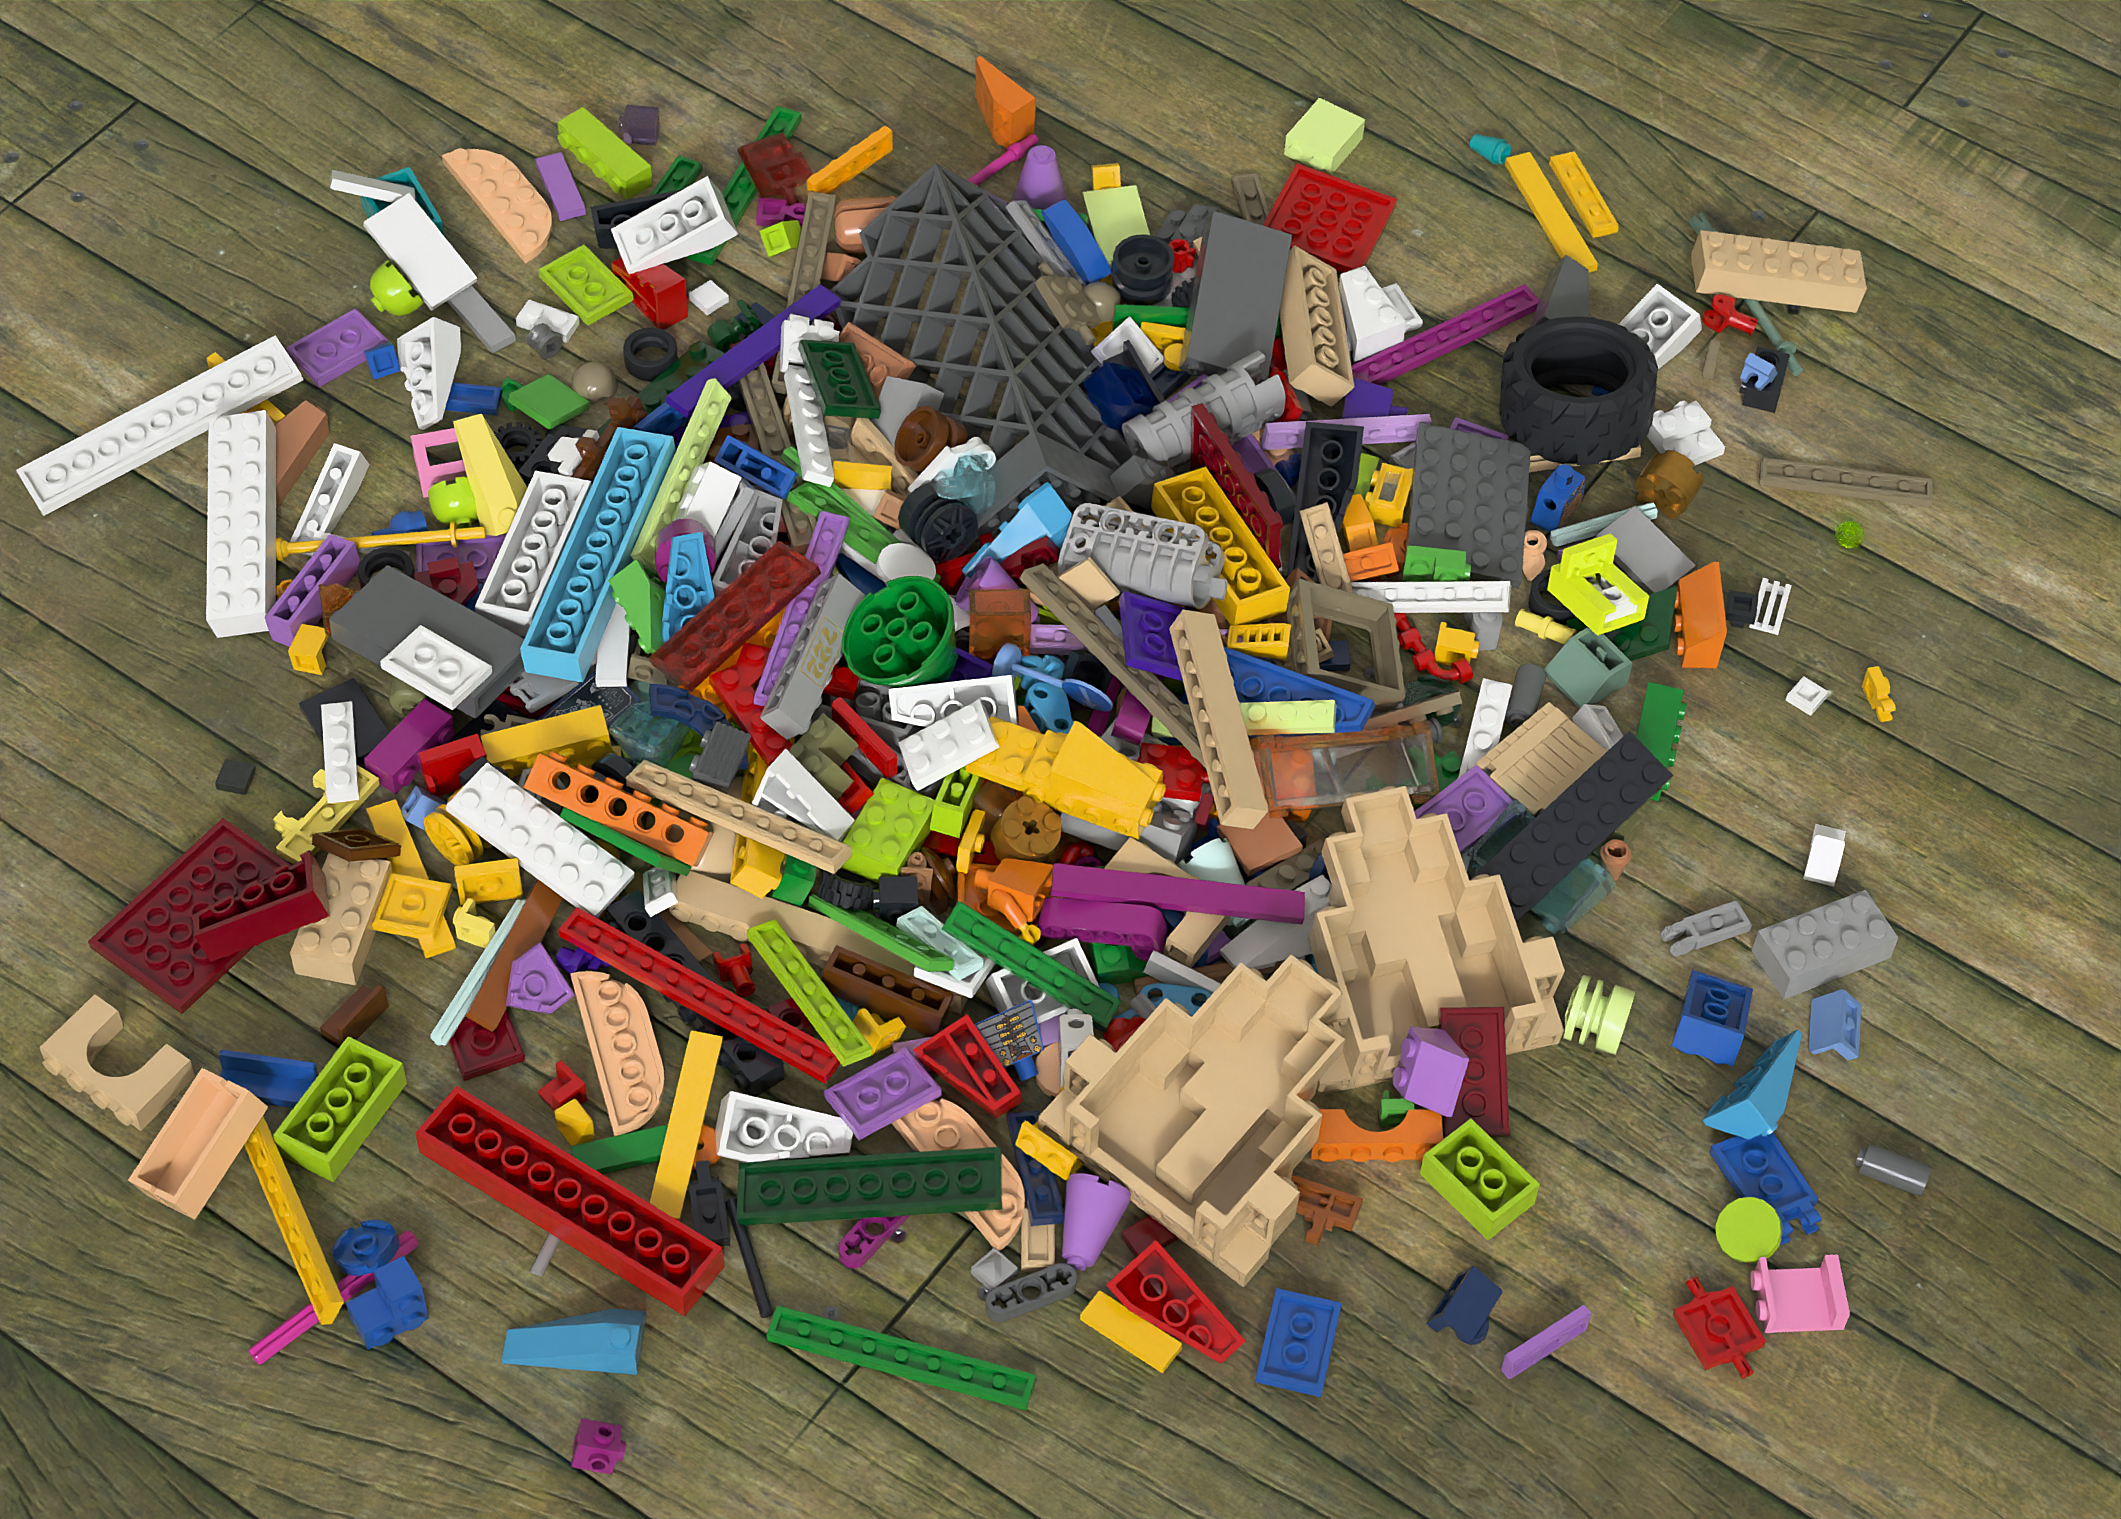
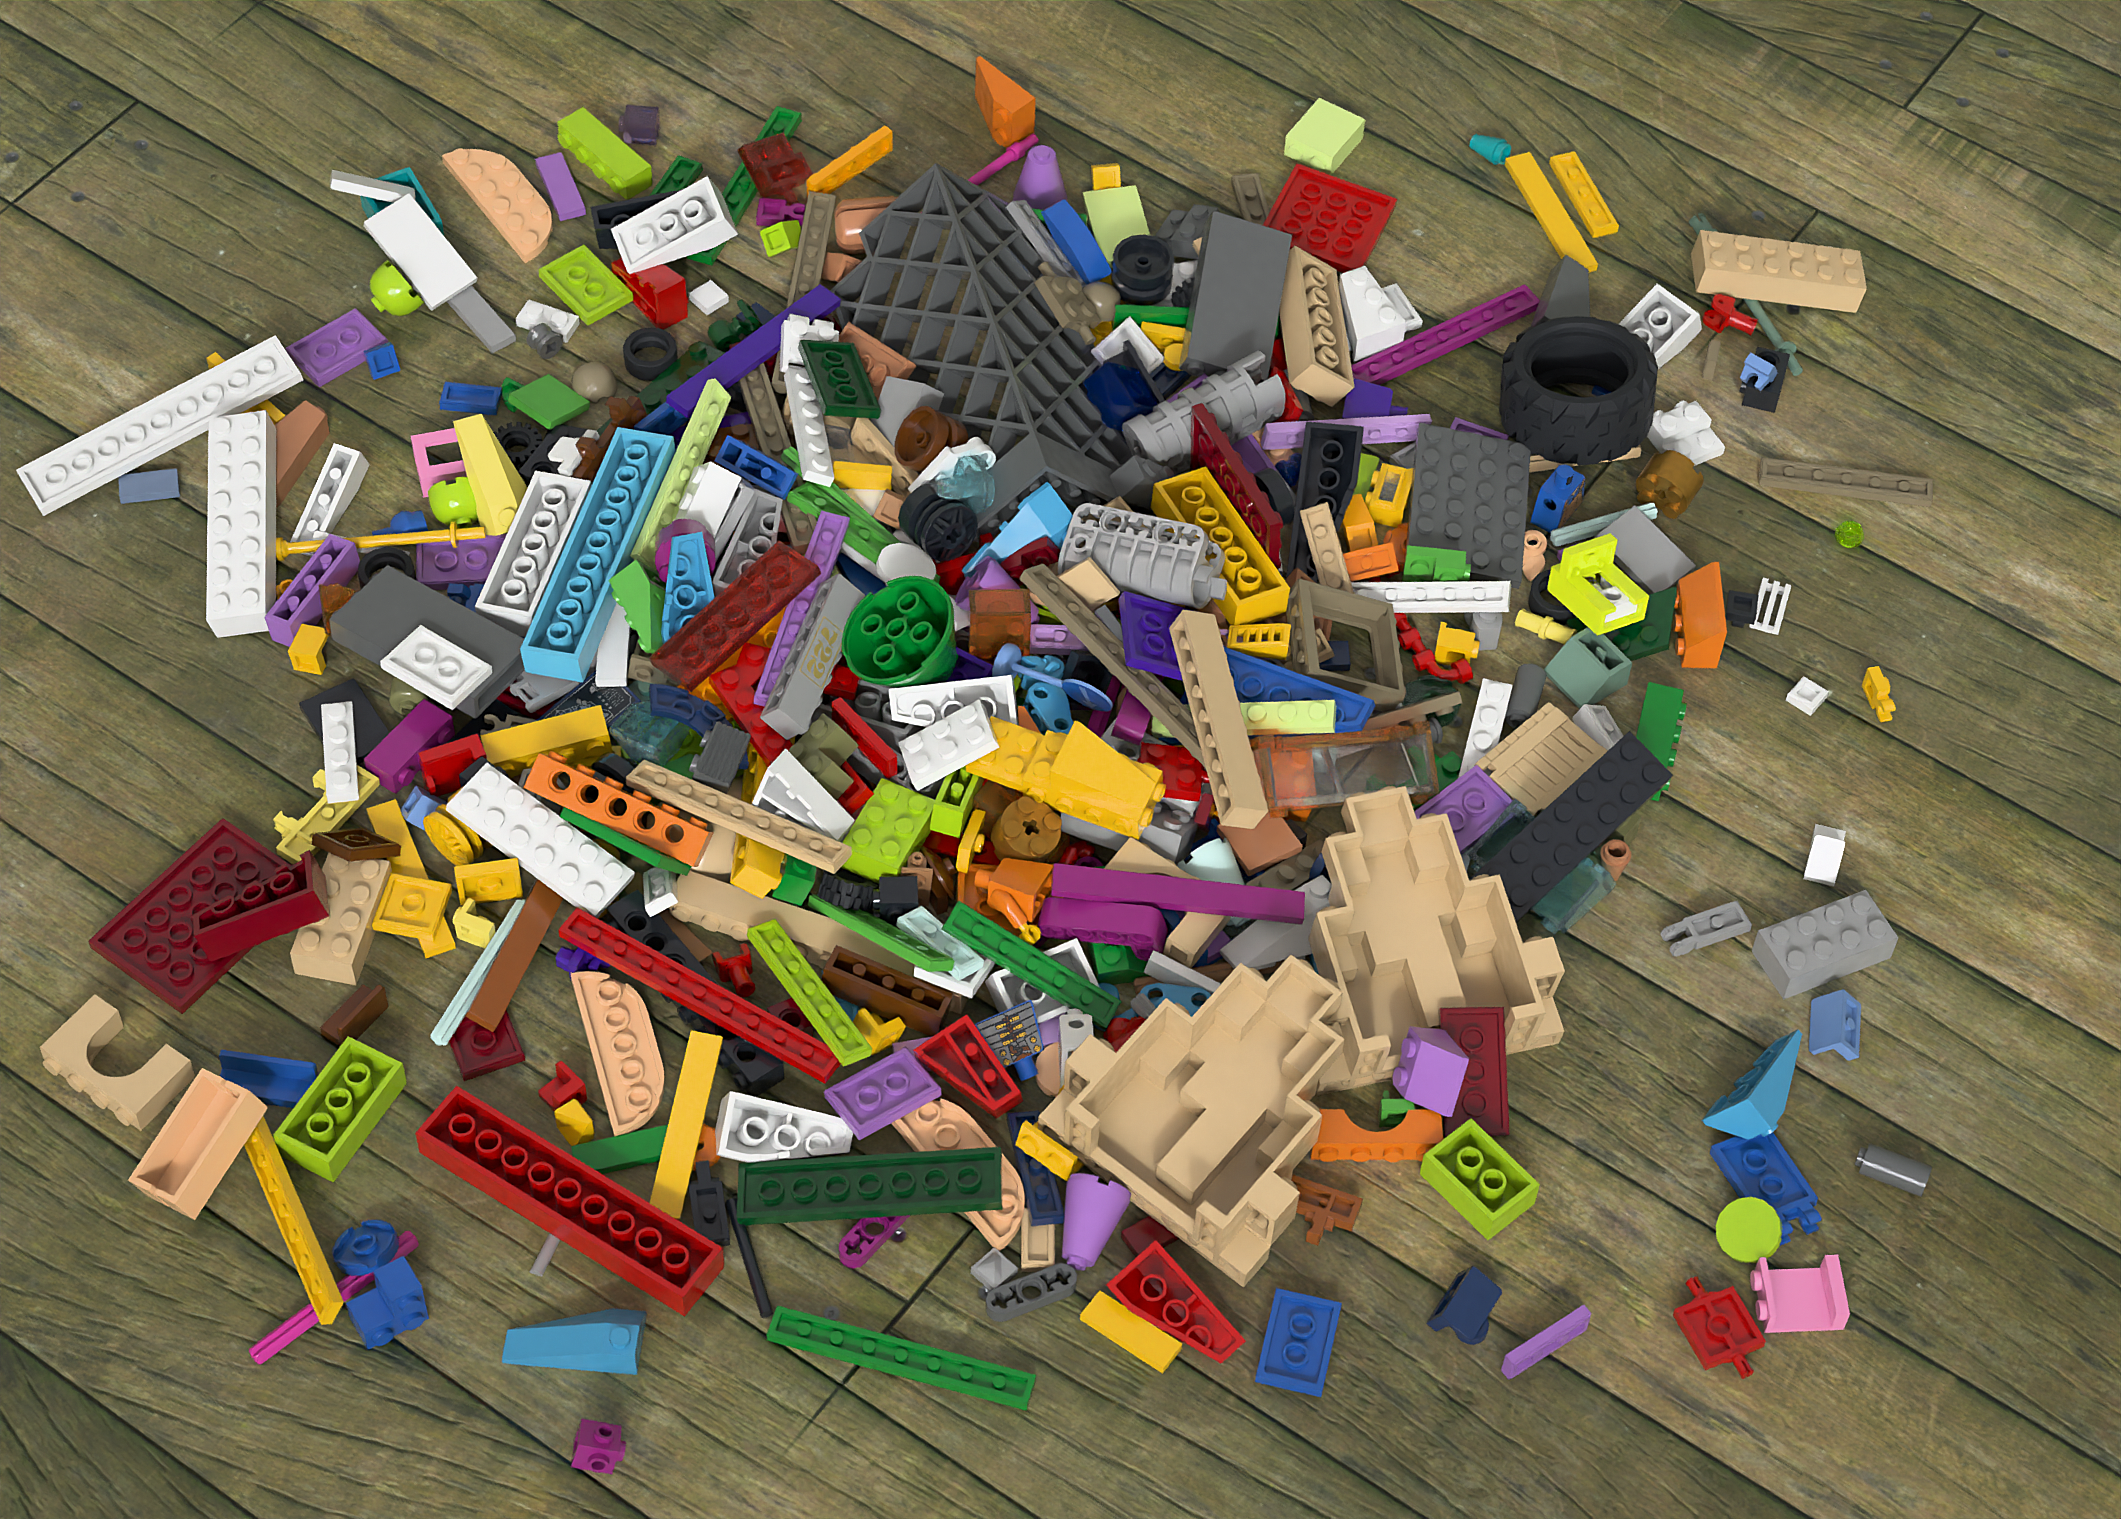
pearl dark grey tile [215,759,256,795] -> none
white wedge [397,317,461,430] -> none
dark red plate [414,557,479,605] -> none
medium lavender plate [506,942,575,1014] -> none
red gear [1169,239,1196,273] -> none
yellowish green wheel [1563,975,1636,1055] -> none
blue slope [1672,970,1753,1066] -> none
none -> sand blue tile [118,468,180,504]

